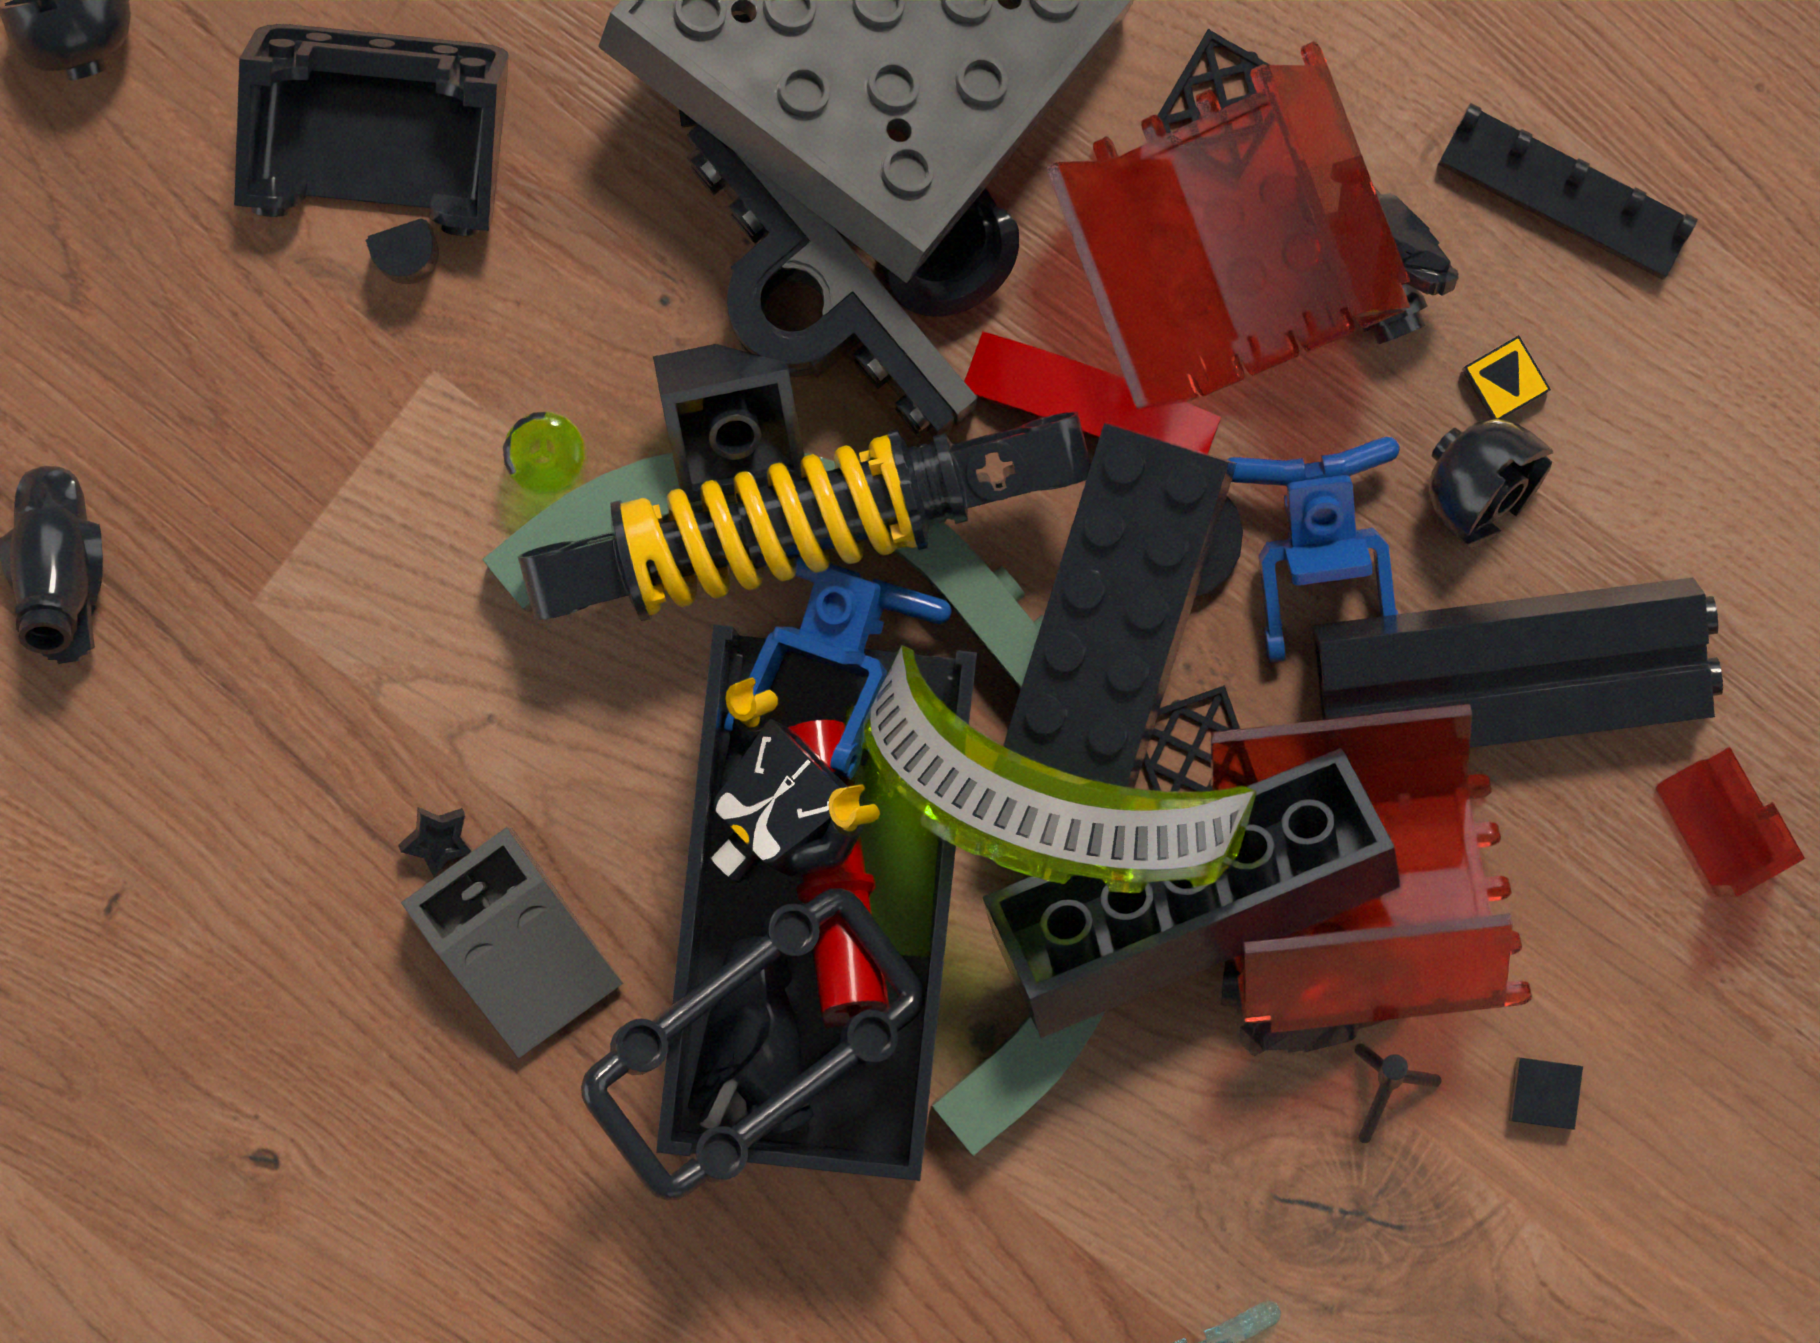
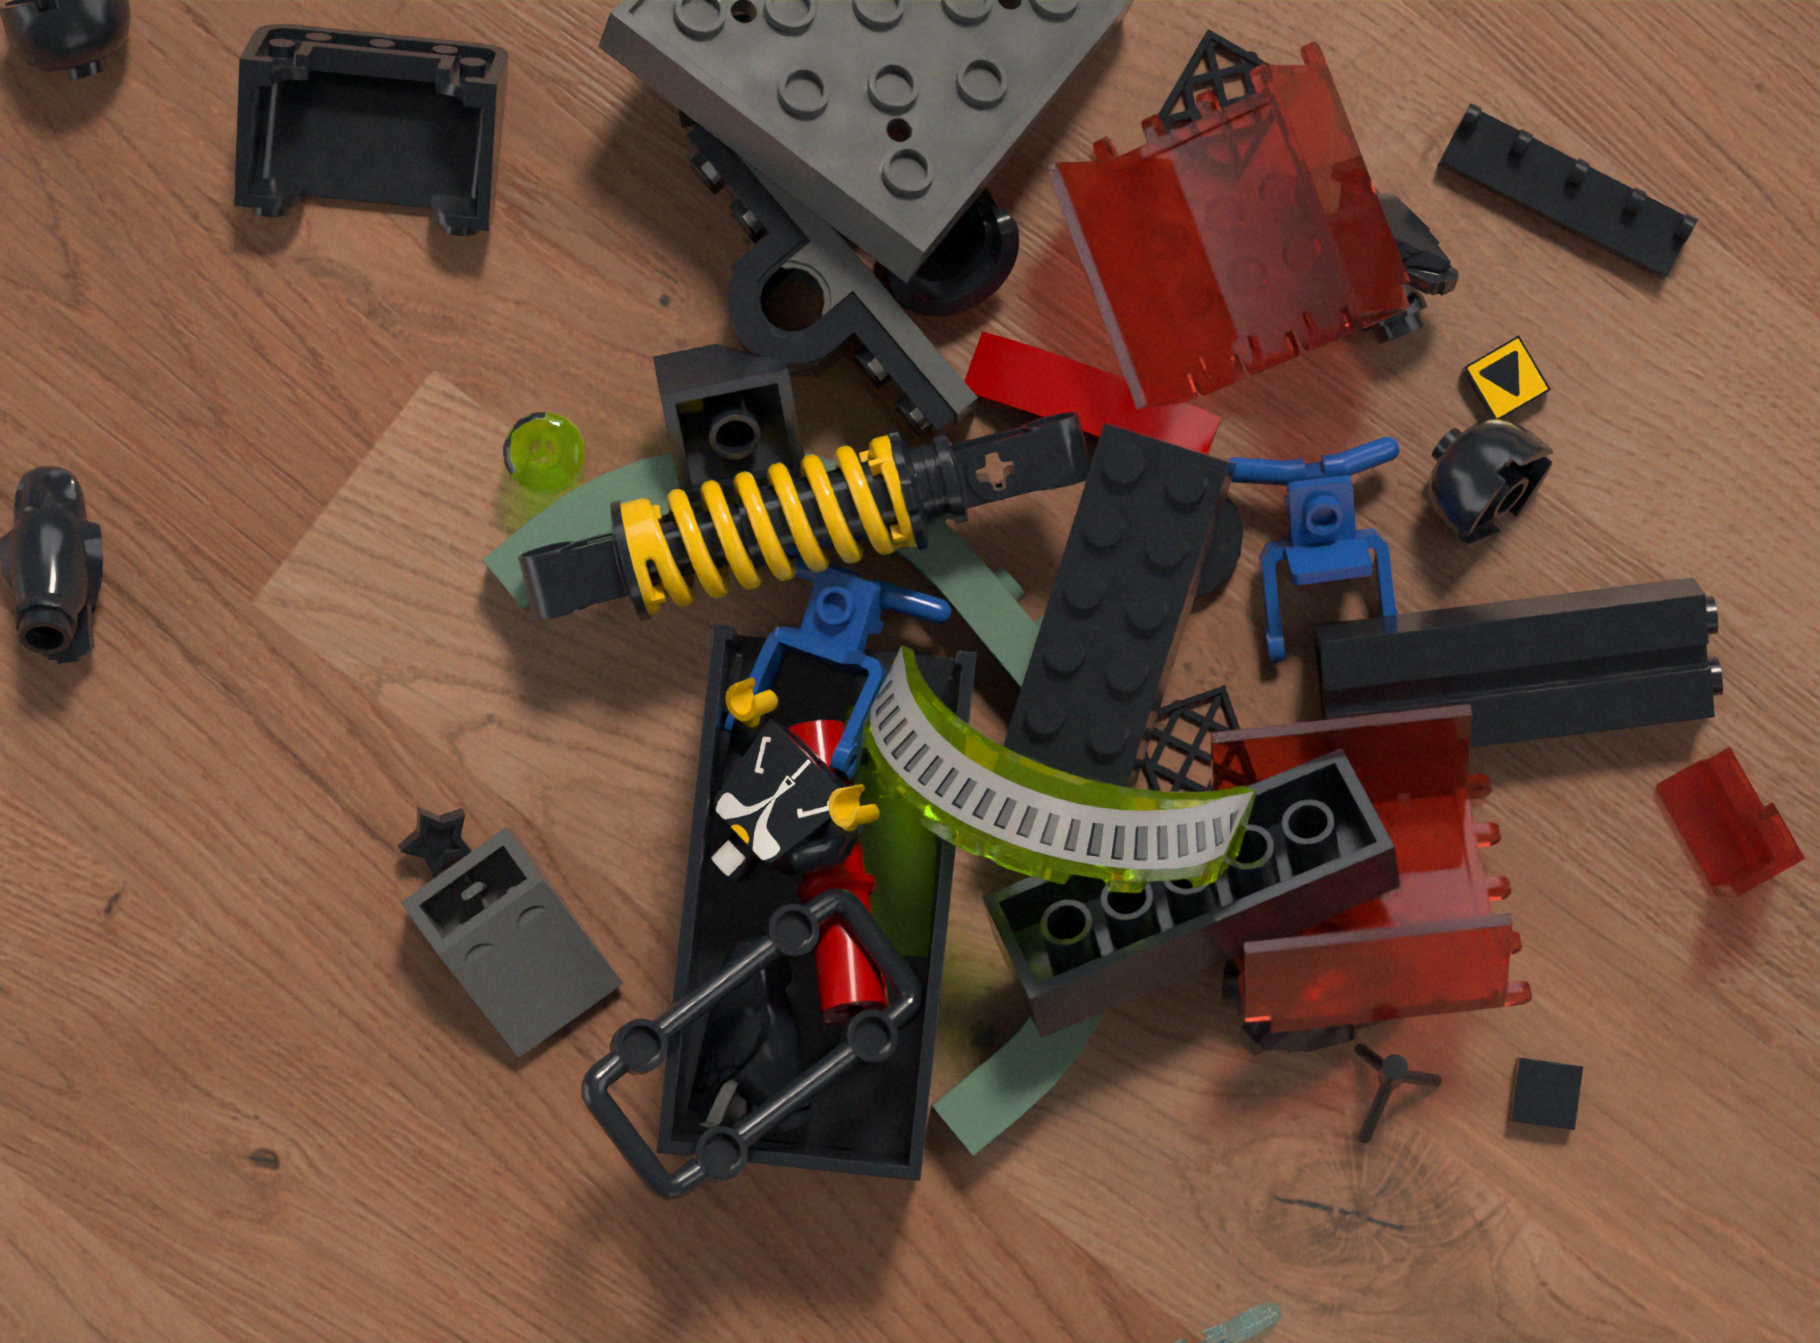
black brick [365,218,439,284] -> none

